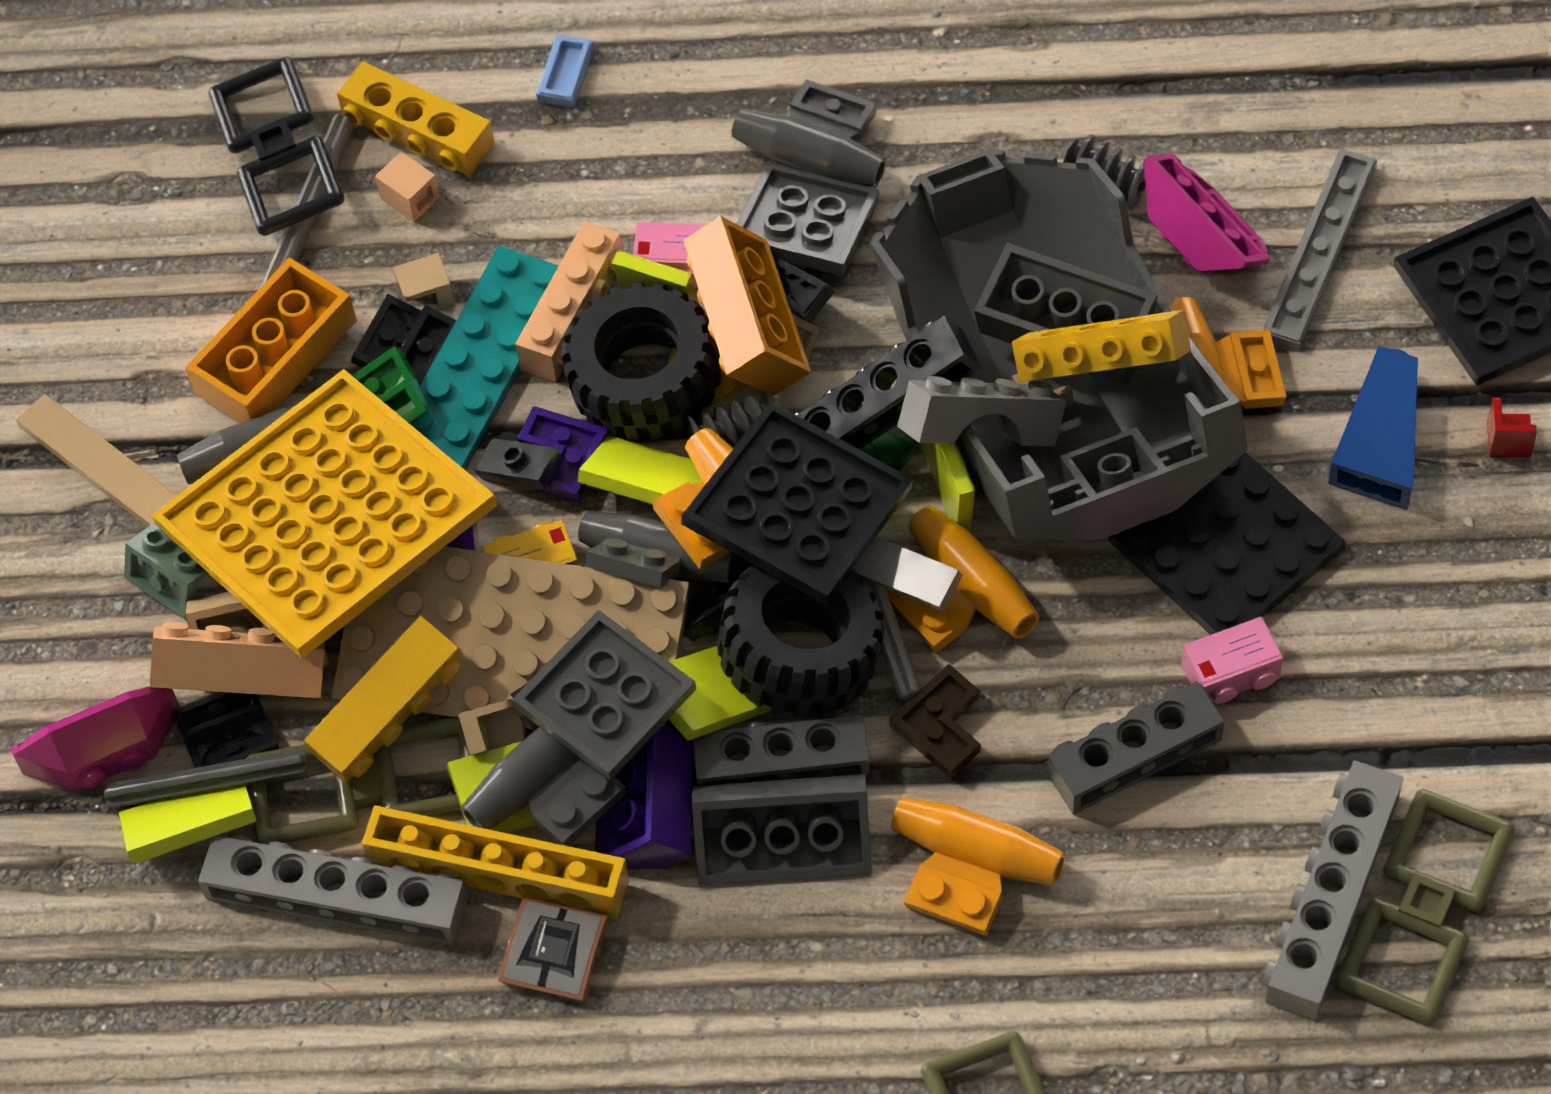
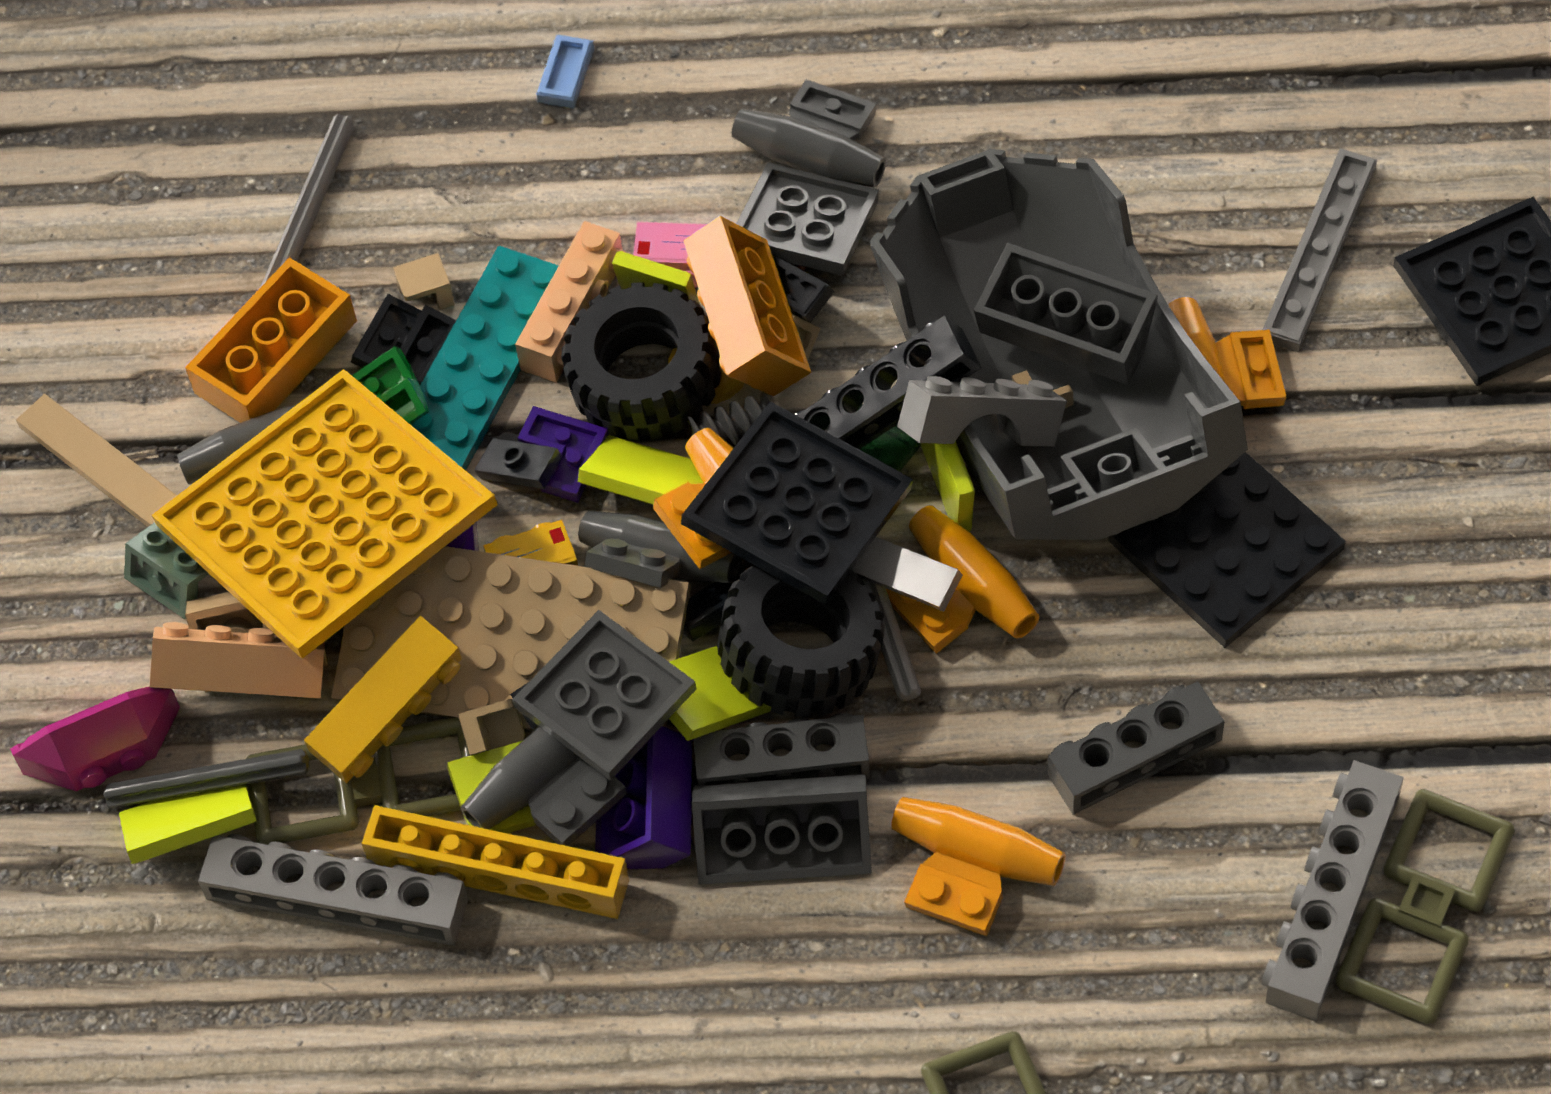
black slope [172,692,280,768] -> none
black bar [208,56,345,236] -> none
yellow brick [337,61,495,177] -> none
light nougat panel [374,153,440,222] -> none
slope [498,896,609,1001] -> none
dark brown plate [889,664,981,779] -> none
yellow brick [1012,310,1191,382] -> none
dark grey piece [1063,134,1146,209] -> none
dark pink wedge [1143,153,1271,271] -> none
bright pink brick [1181,617,1283,704] -> none
blue slope [1328,345,1418,510] -> none
red panel [1487,398,1537,457] -> none

